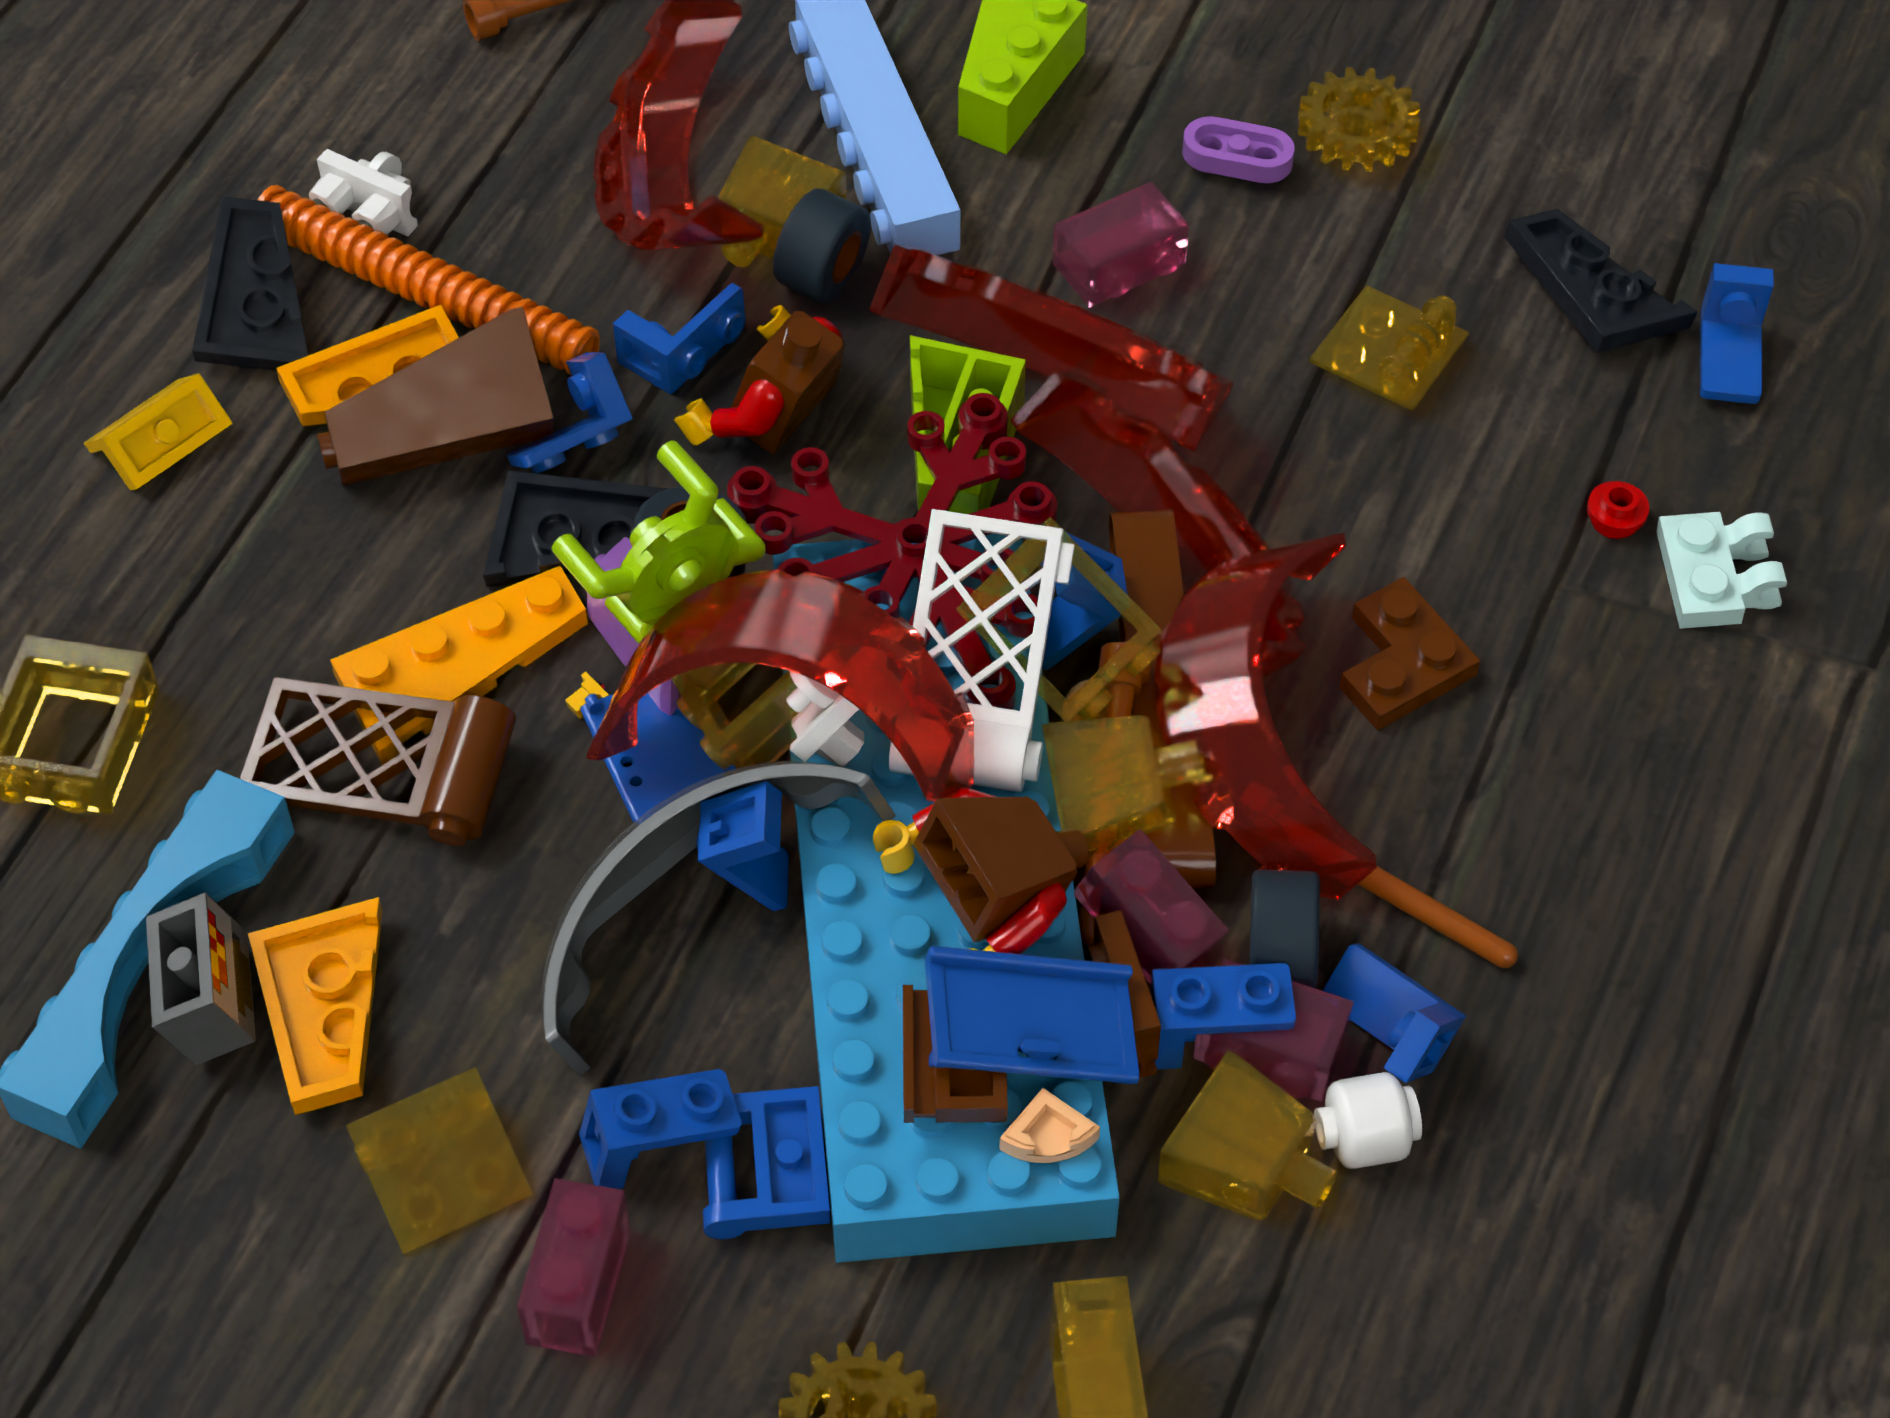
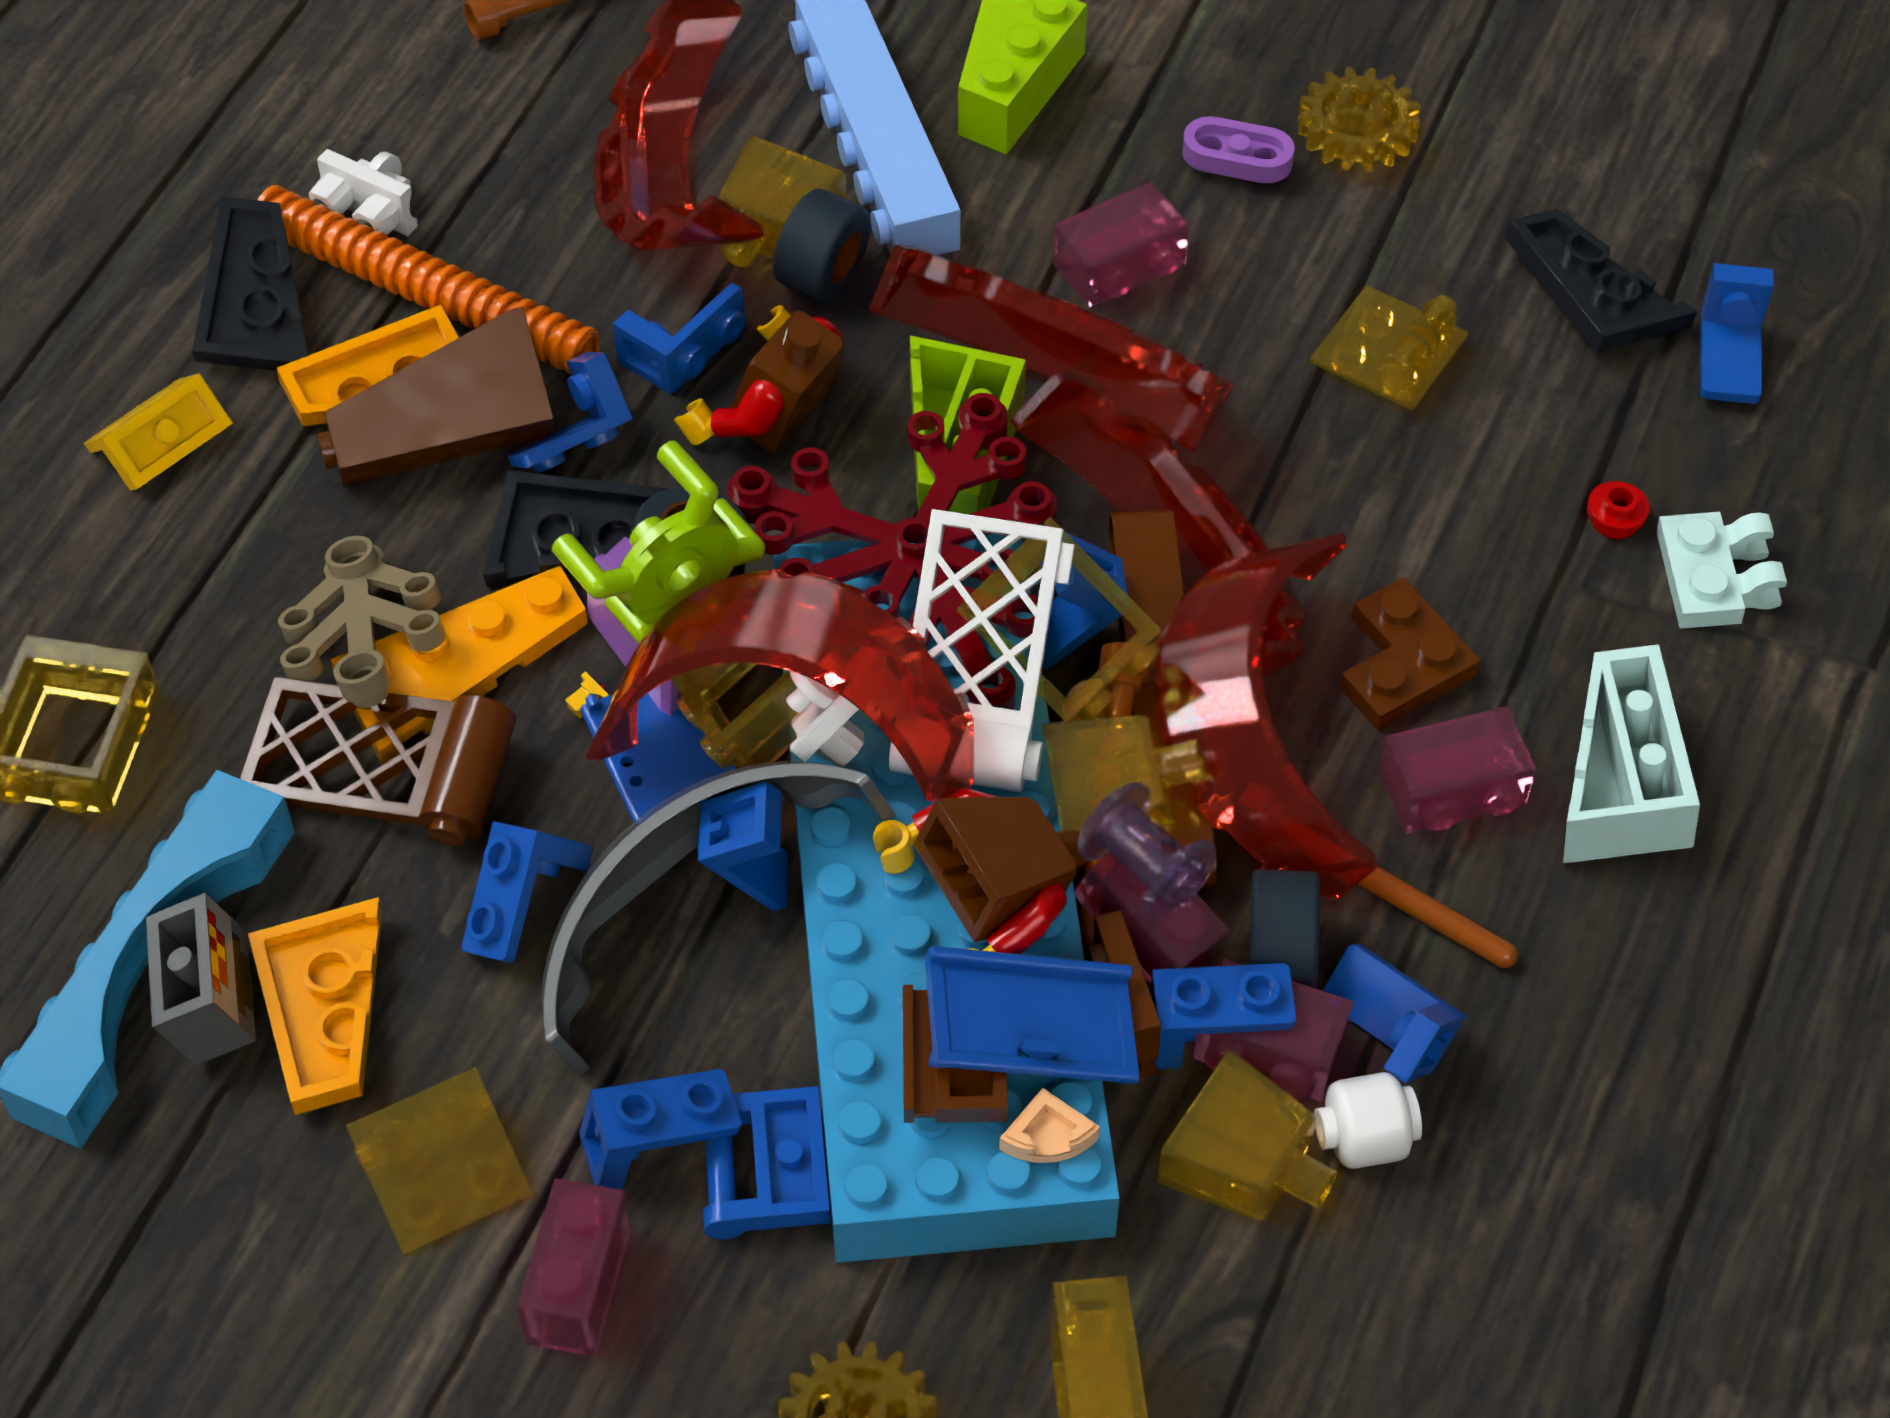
none -> dark tan plant [278,536,446,708]
none -> blue bracket [462,821,594,963]
none -> clear purple hose [1078,782,1216,919]
none -> clear pink piece [1378,706,1536,834]
none -> light aqua wedge [1563,644,1700,864]

